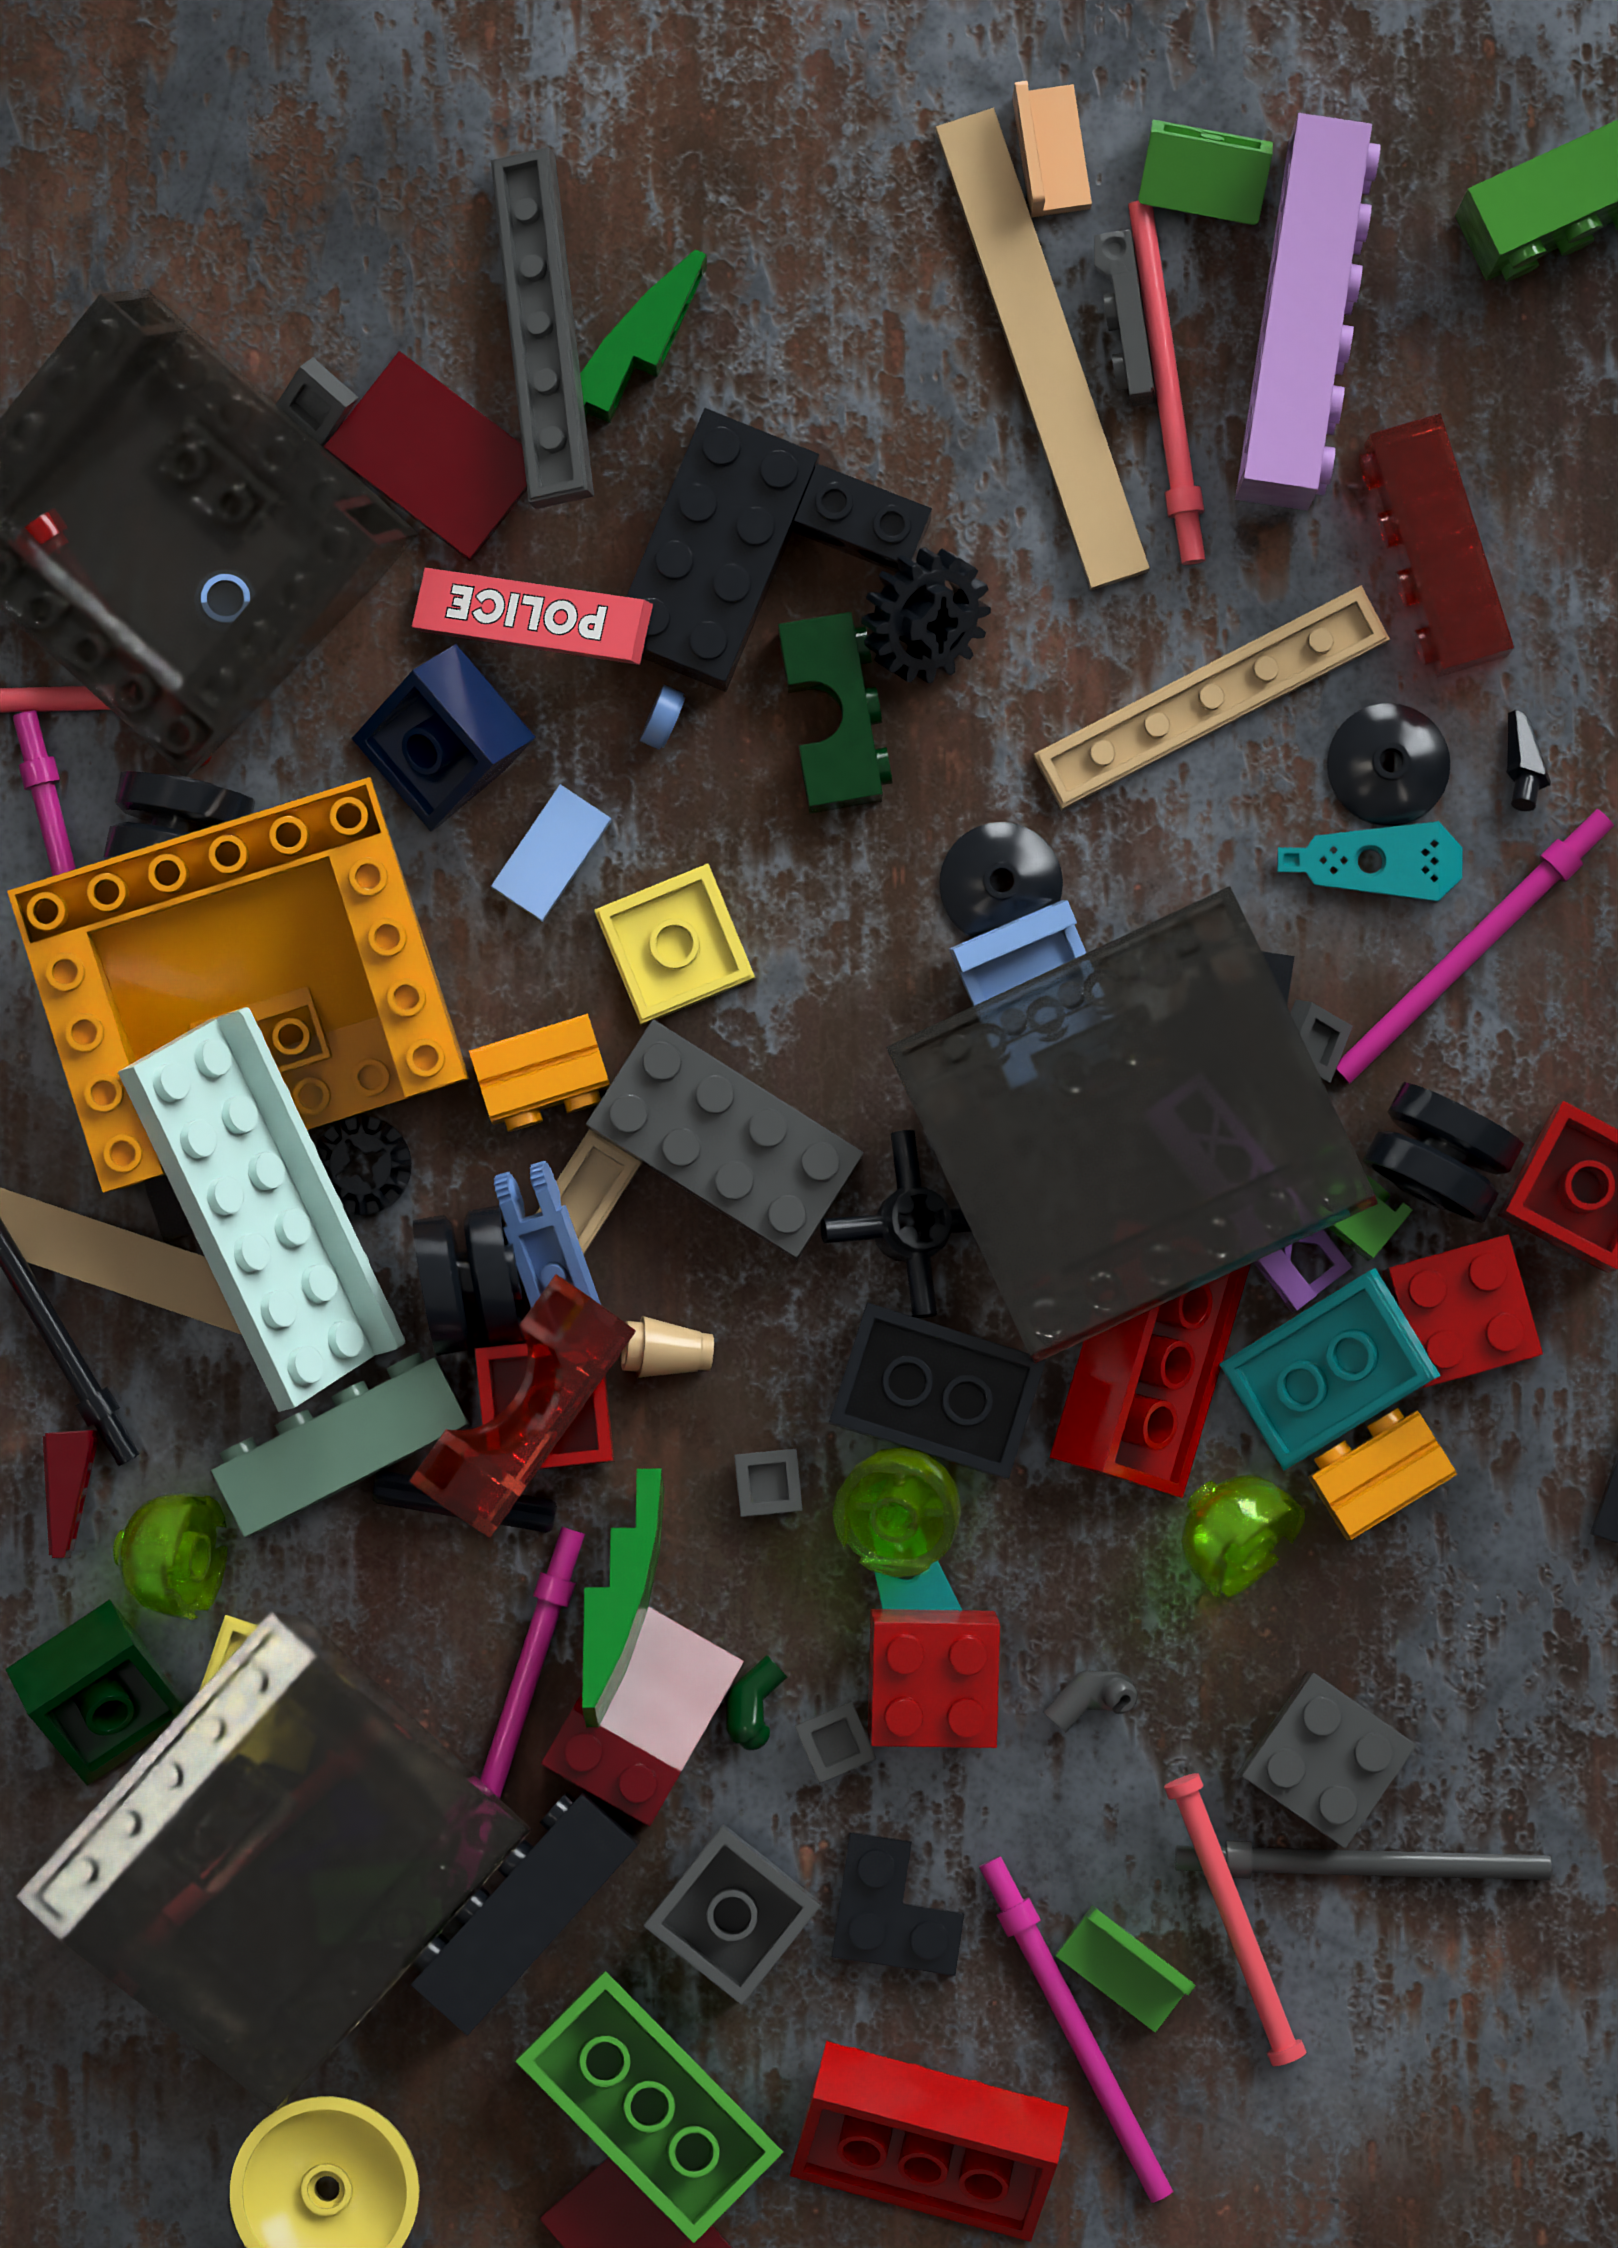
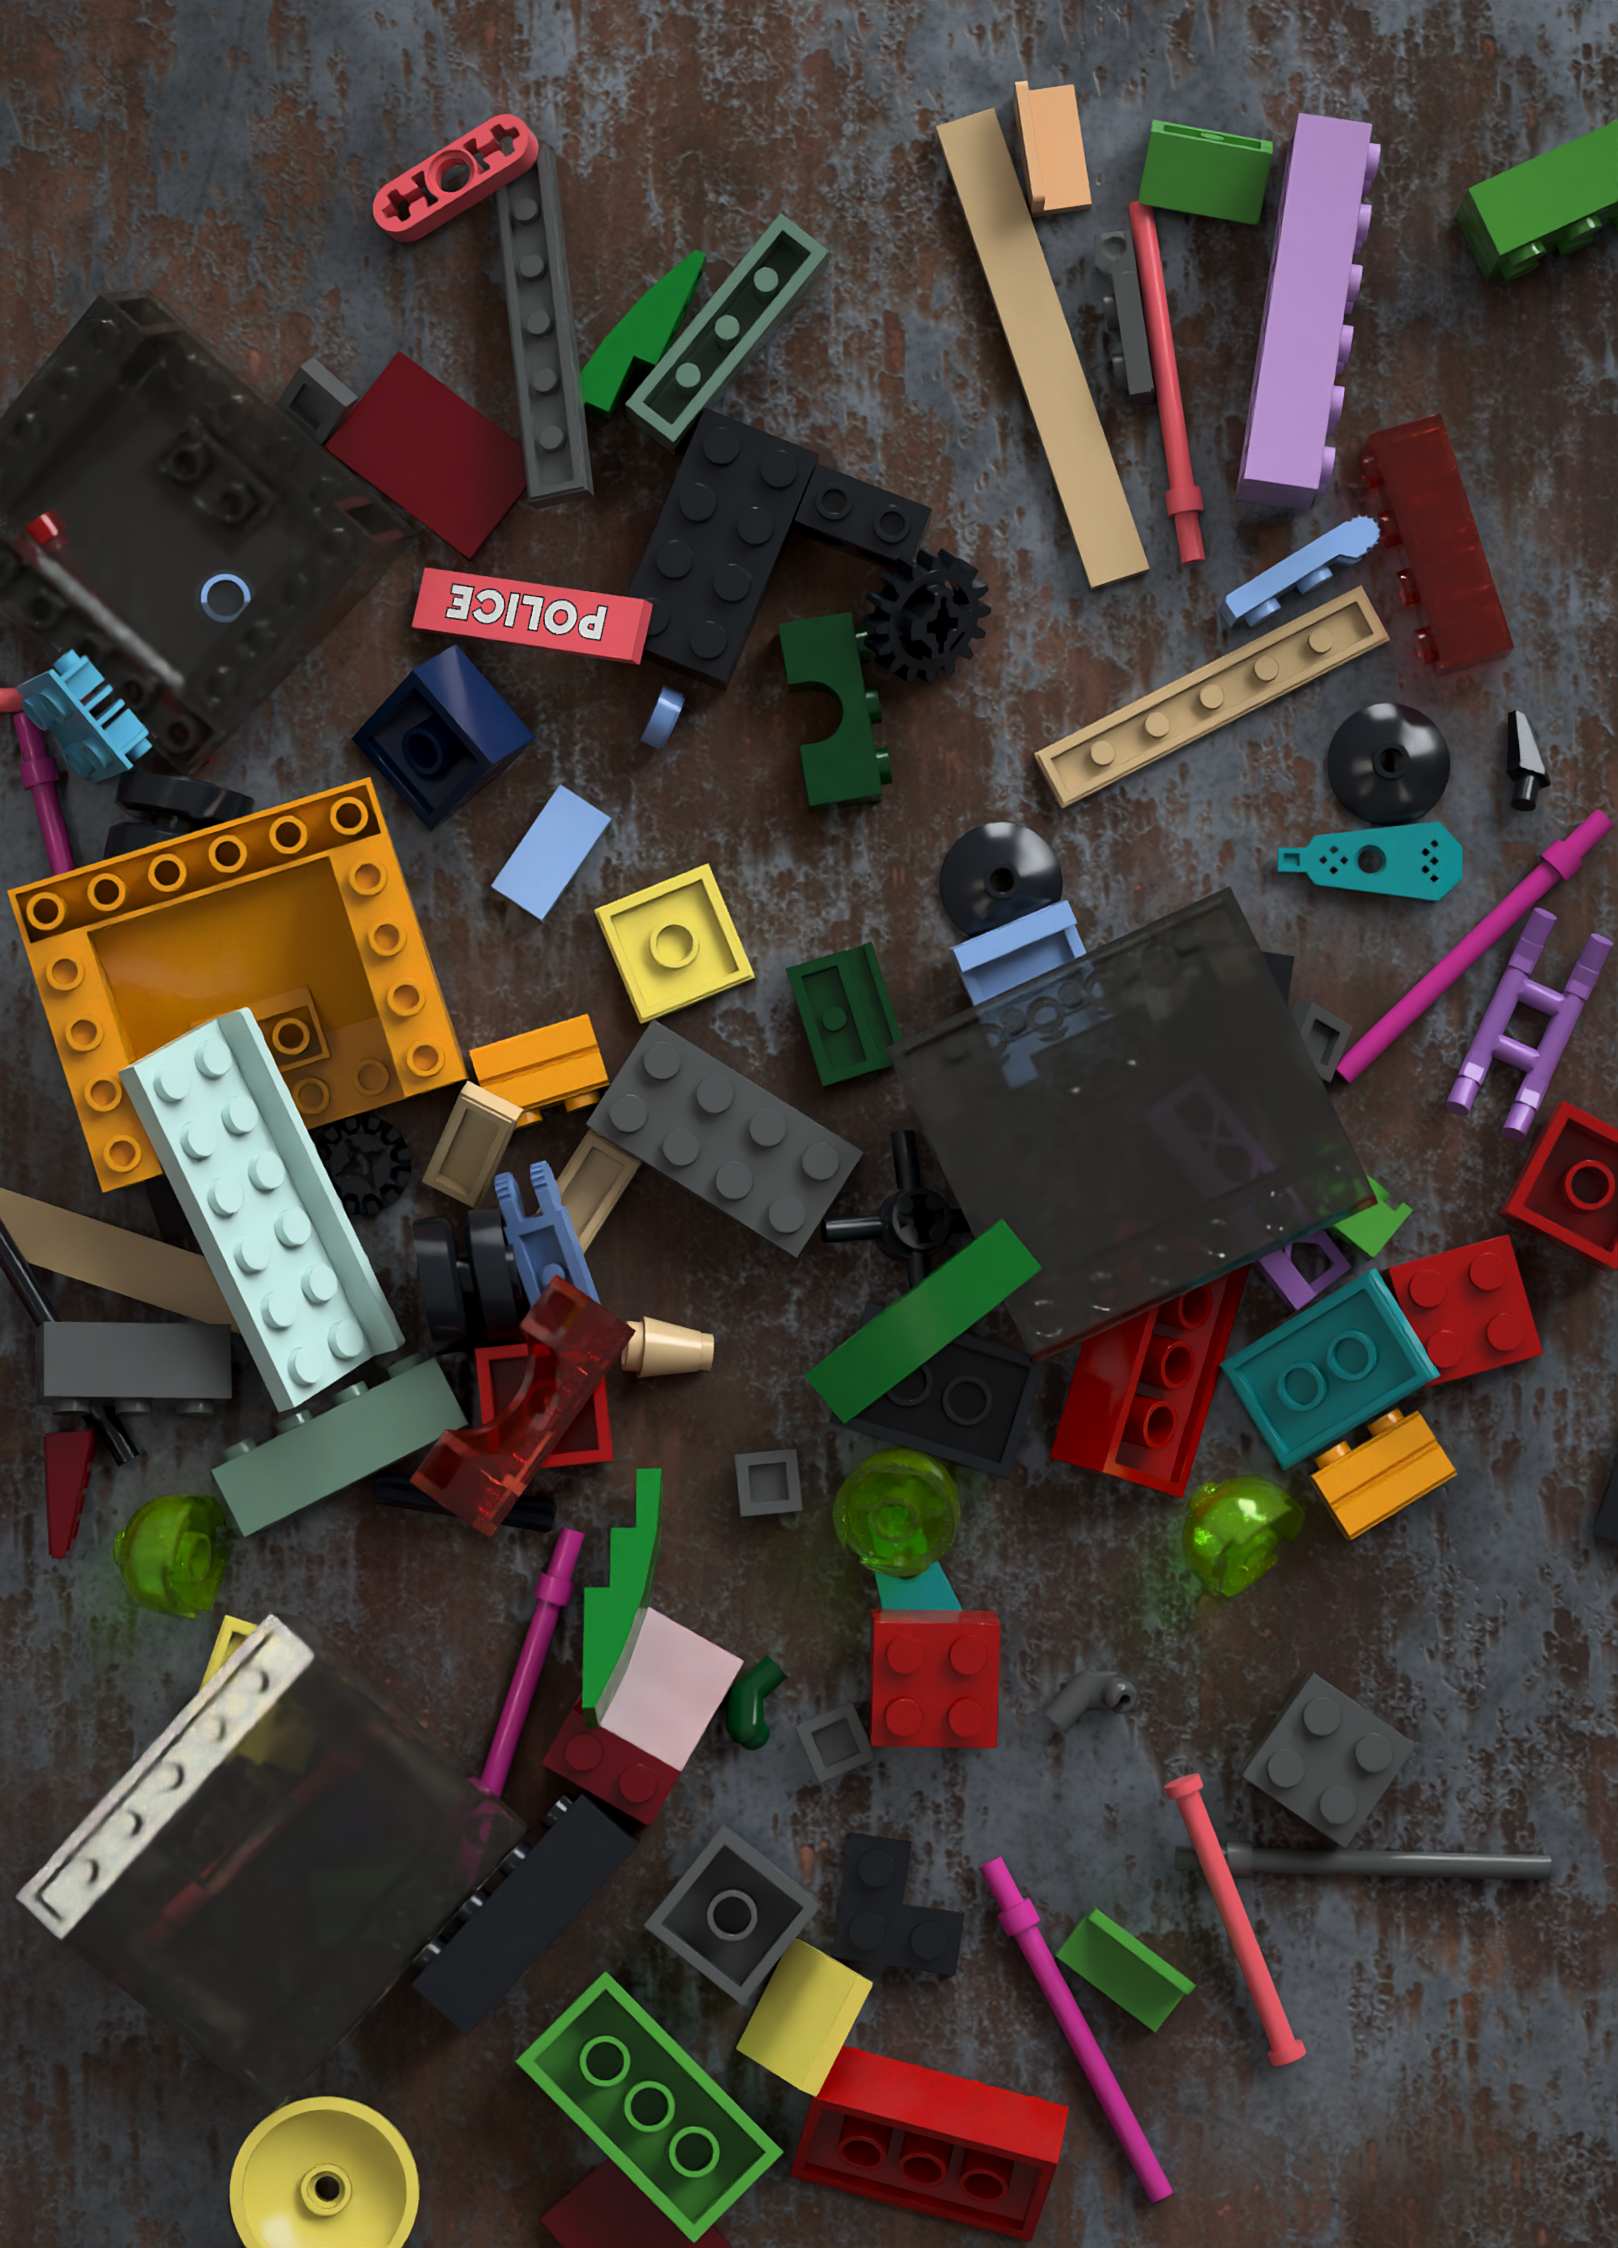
dark green slope [5,1599,191,1786] -> none
black wheel [1362,1082,1524,1223] -> none
none -> medium azure hinge [15,649,152,783]
none -> dark grey brick [35,1321,232,1418]
none -> coral beam [373,114,539,243]
none -> tan tile [422,1081,523,1209]
none -> sand green brick [625,213,829,456]
none -> light yellow tile [736,1938,873,2097]
none -> dark green plate [786,942,909,1088]
none -> green slope [804,1218,1042,1424]
none -> light blue hinge [1219,515,1381,629]
none -> medium lavender piece [1446,908,1613,1142]

